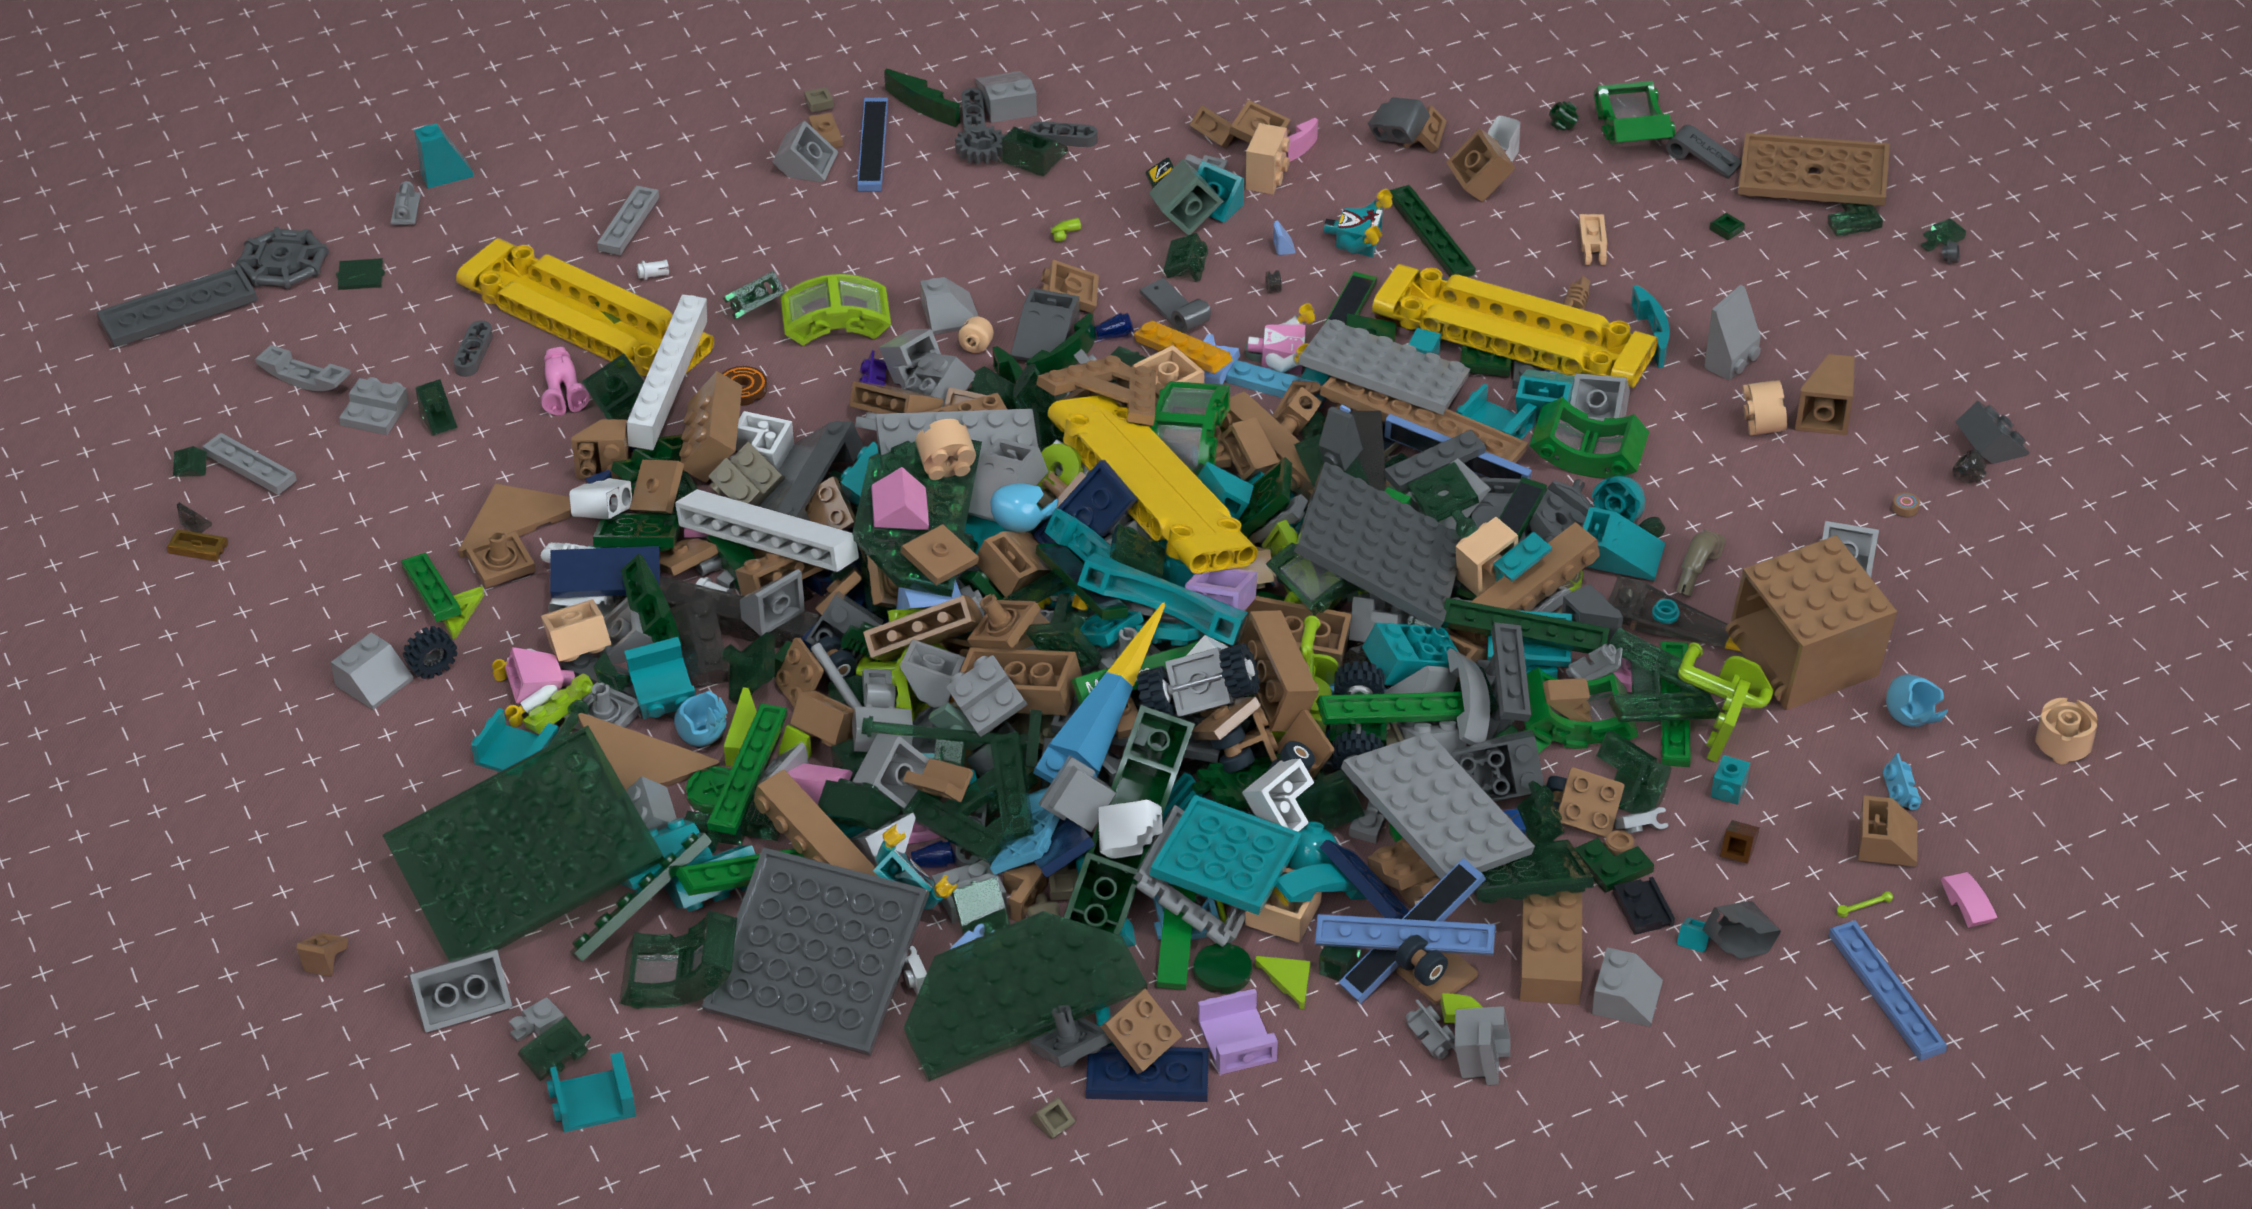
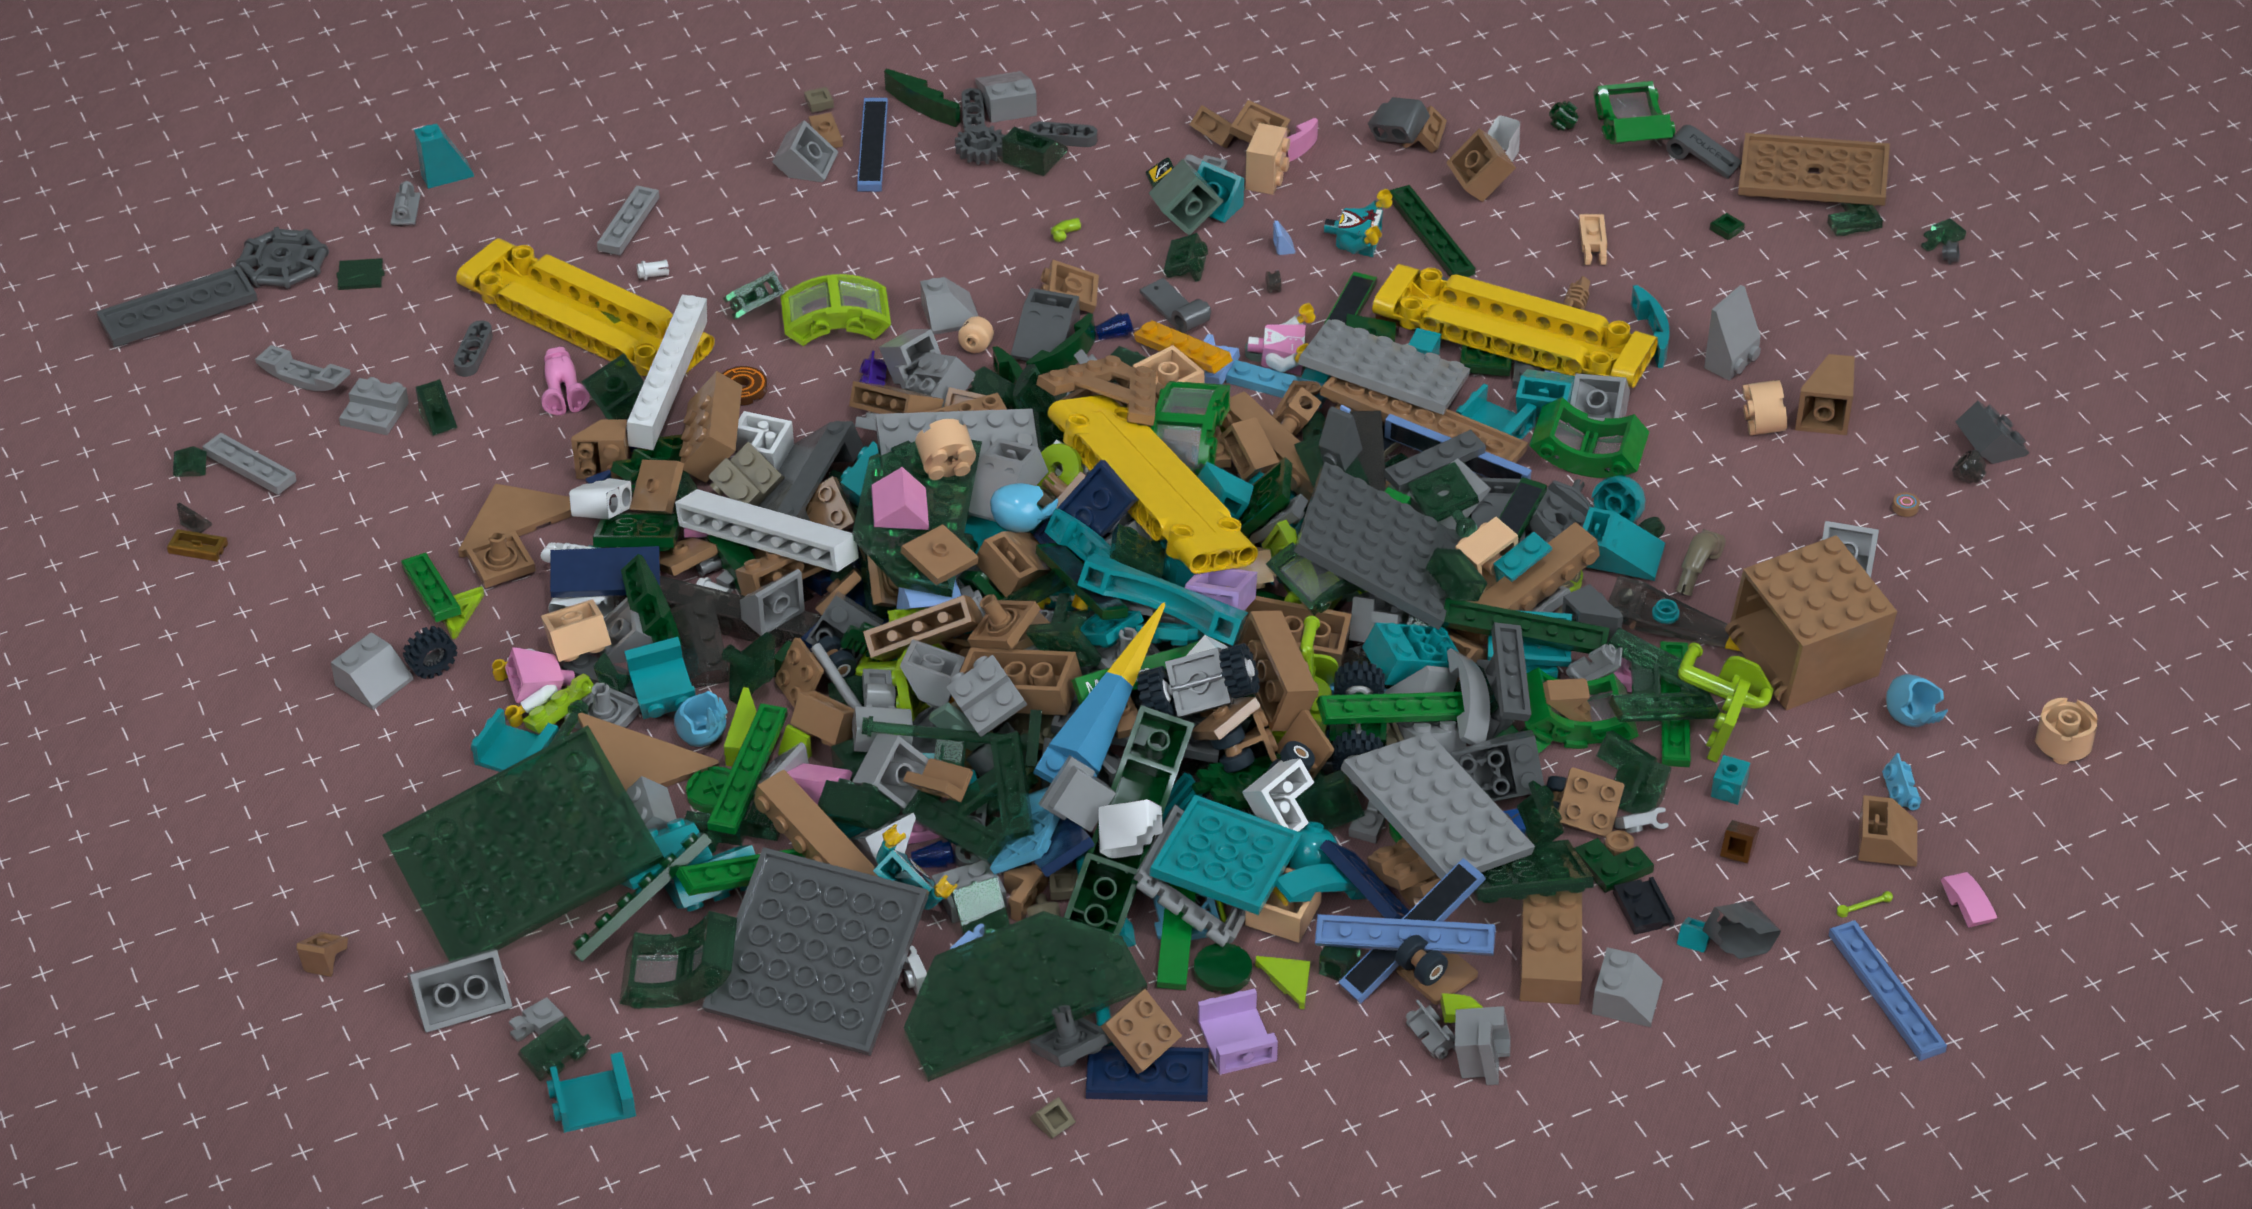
none -> clear green brick [1426,547,1488,602]

